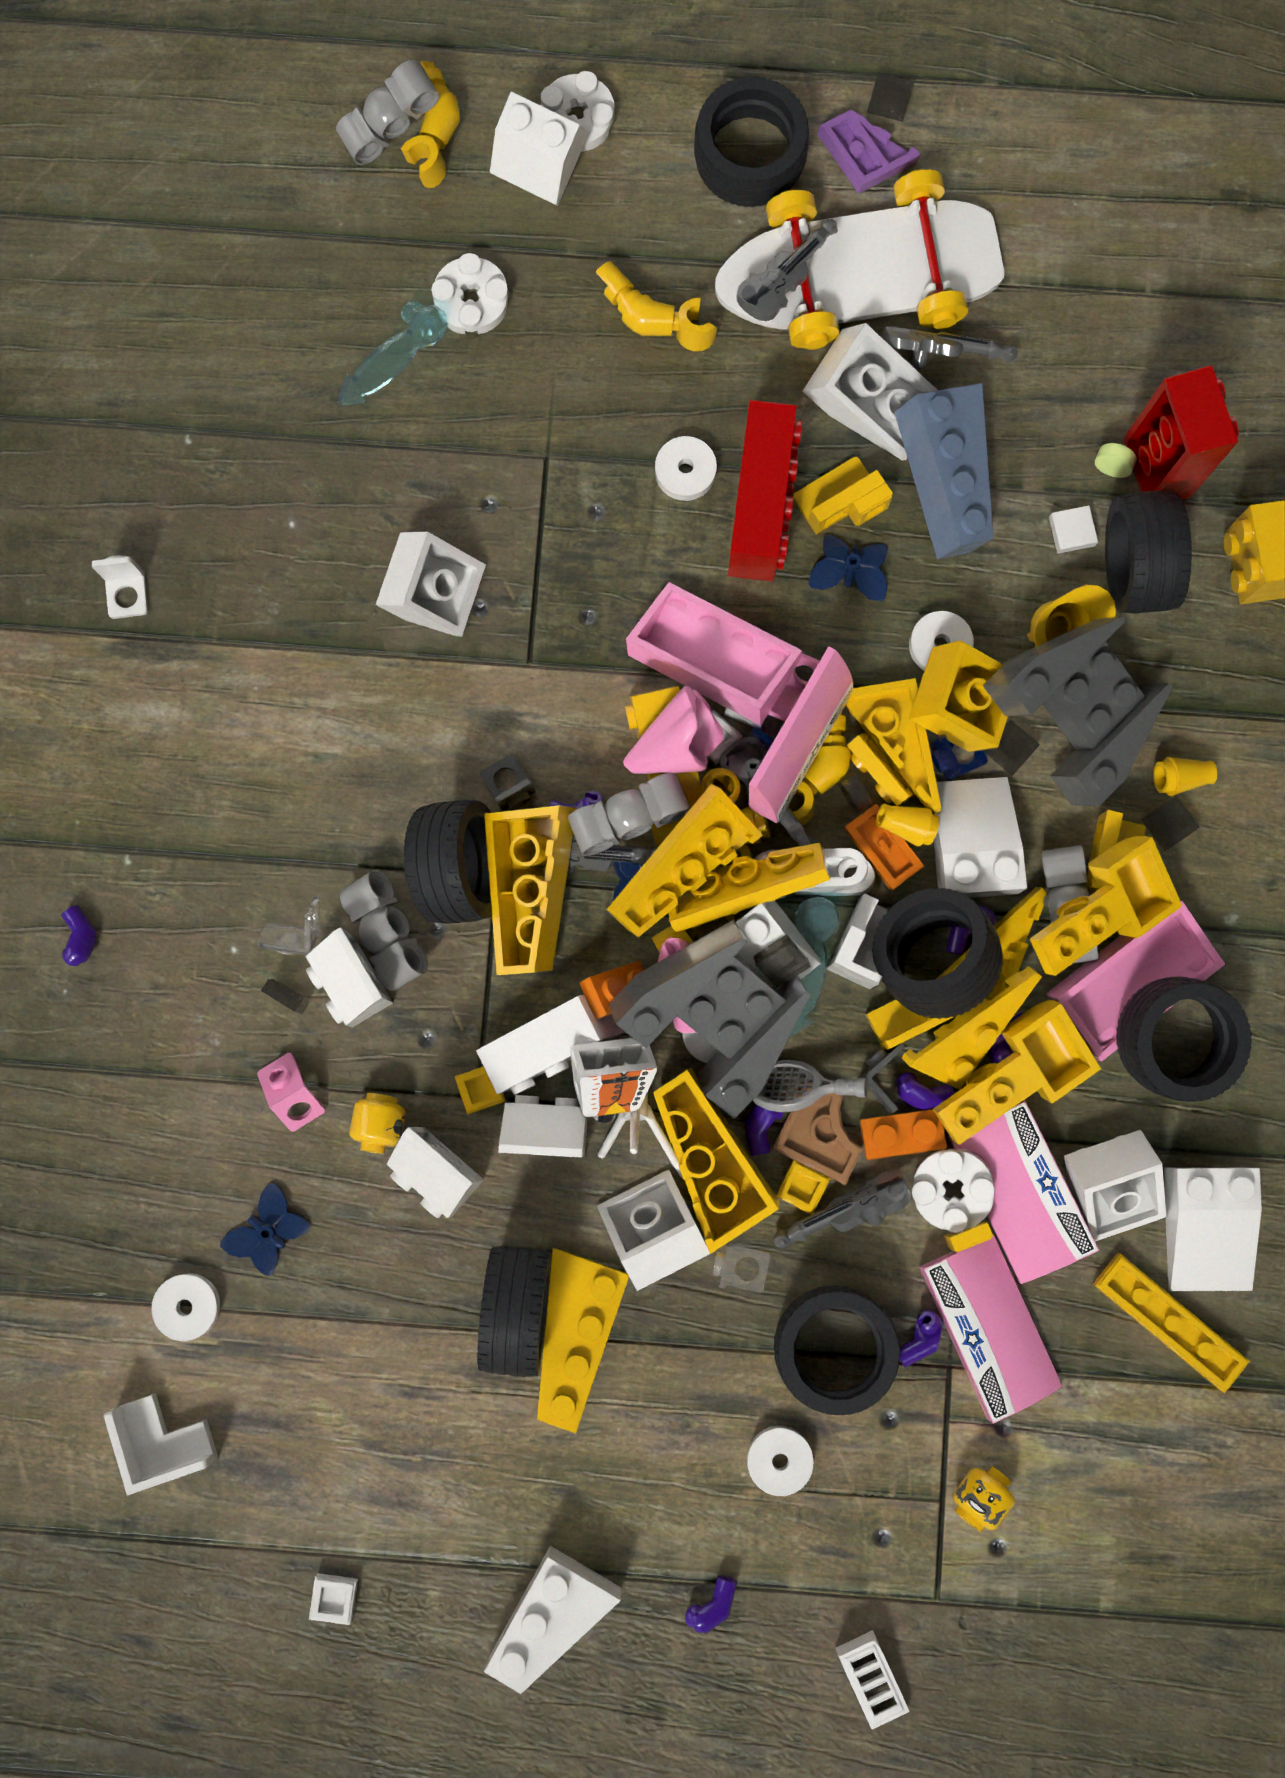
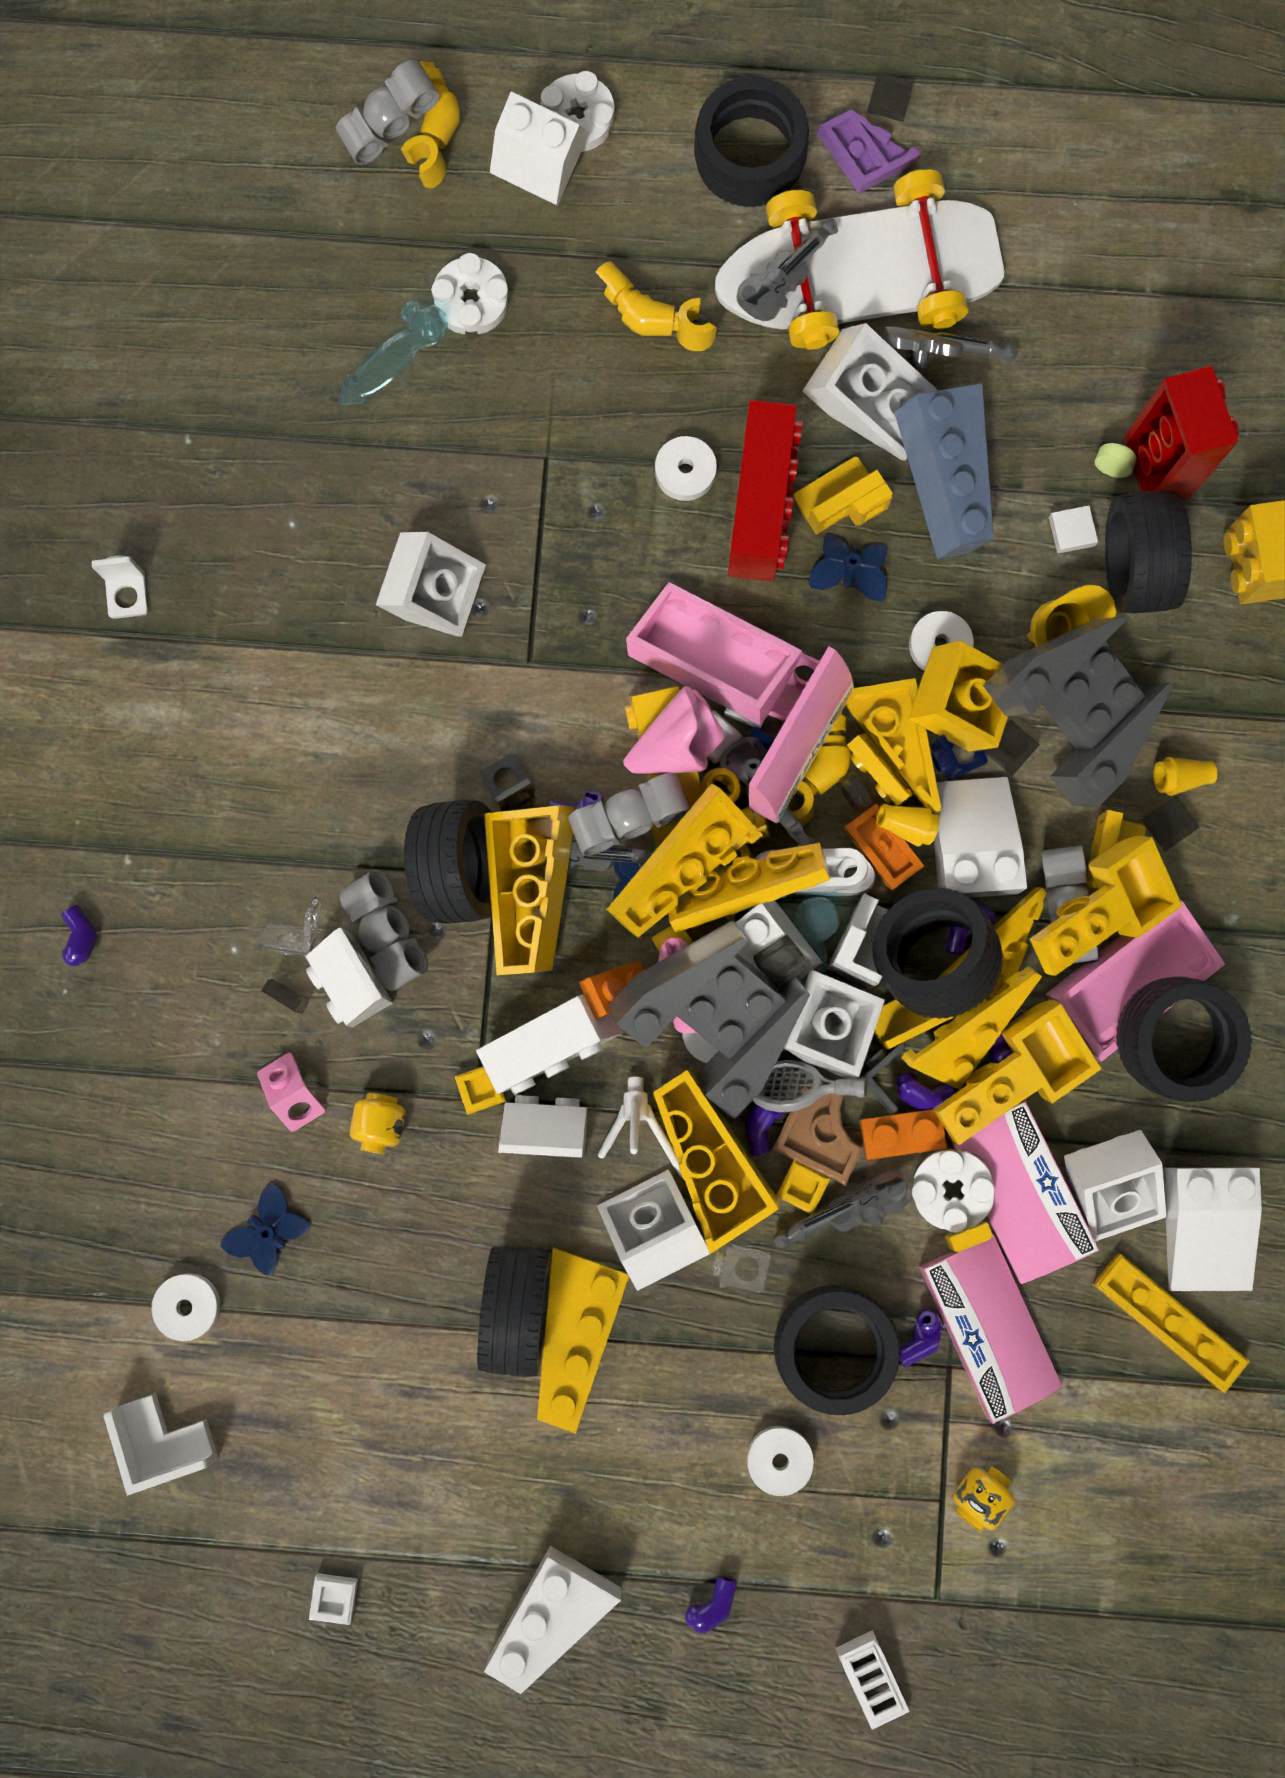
white slope [386,1127,484,1219] -> none
white torso [570,1038,657,1123] -> none
none -> white slope [784,970,885,1077]

